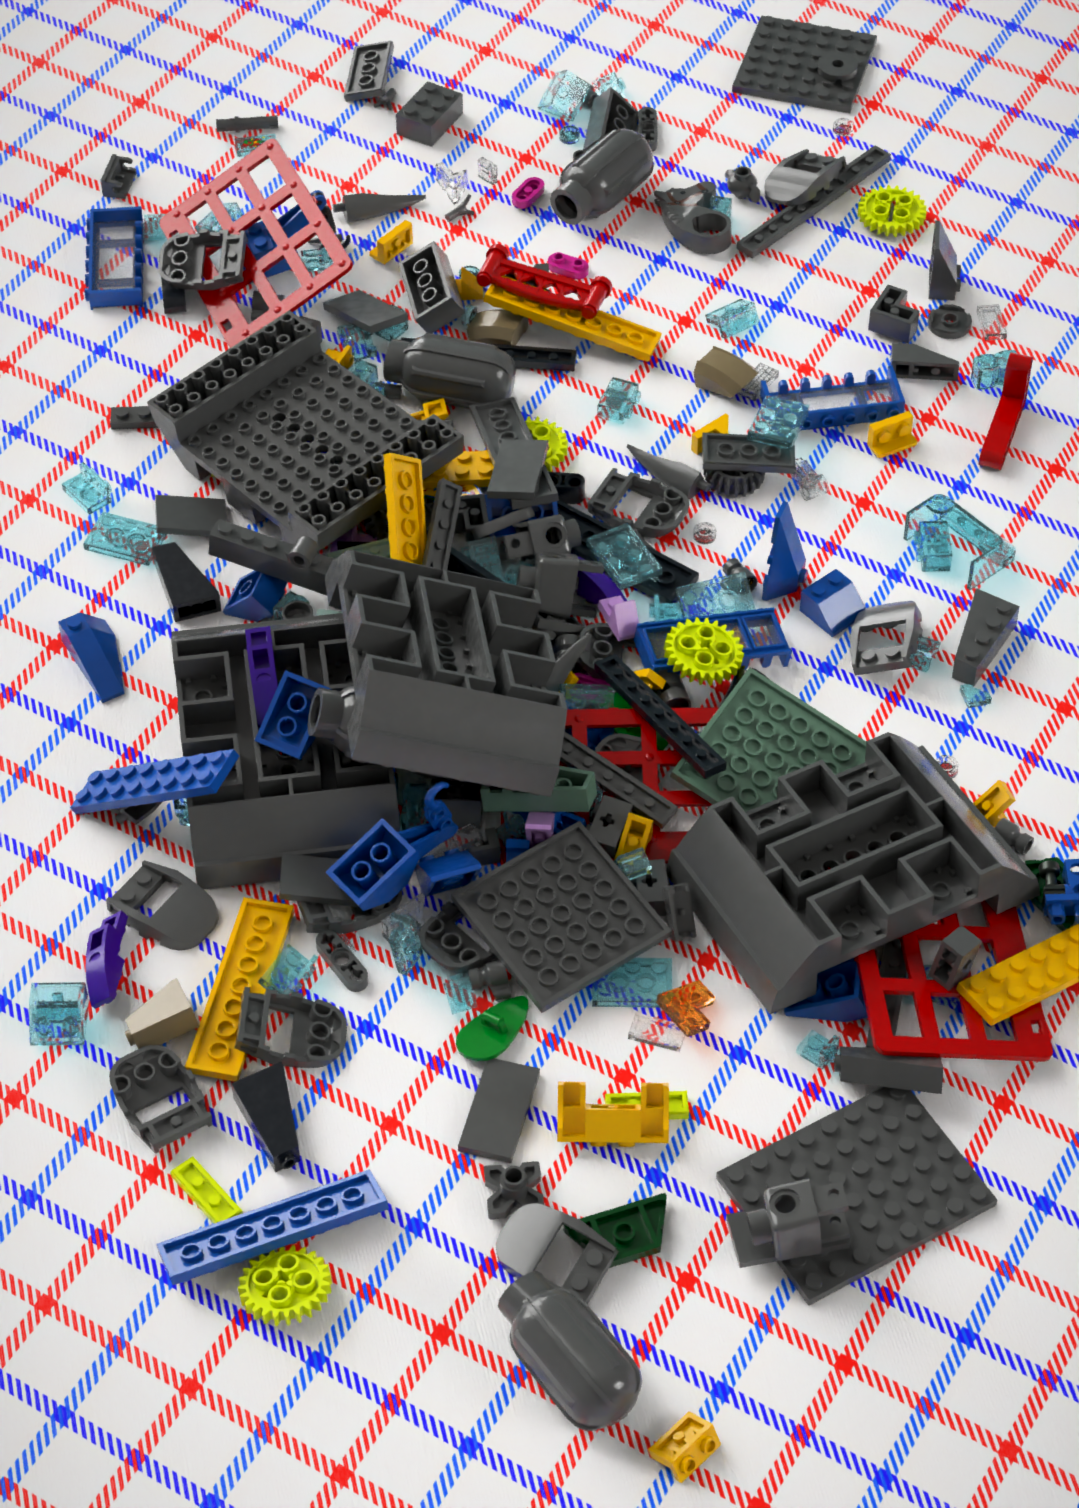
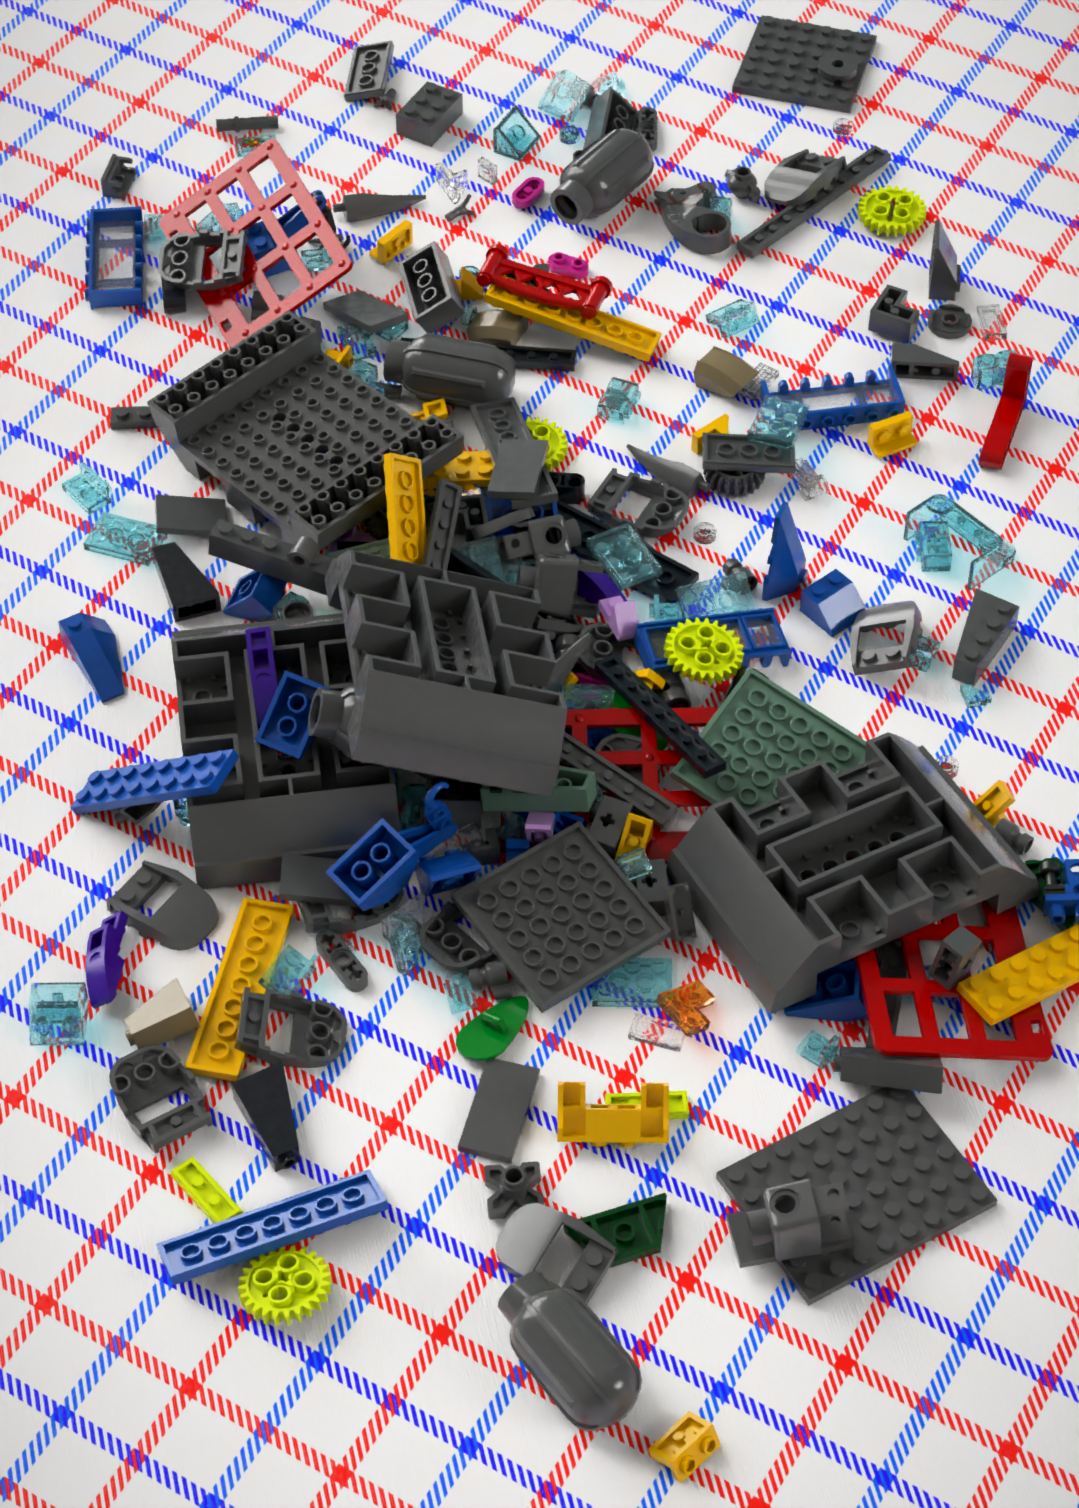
none -> clear light blue slope [493,105,541,161]

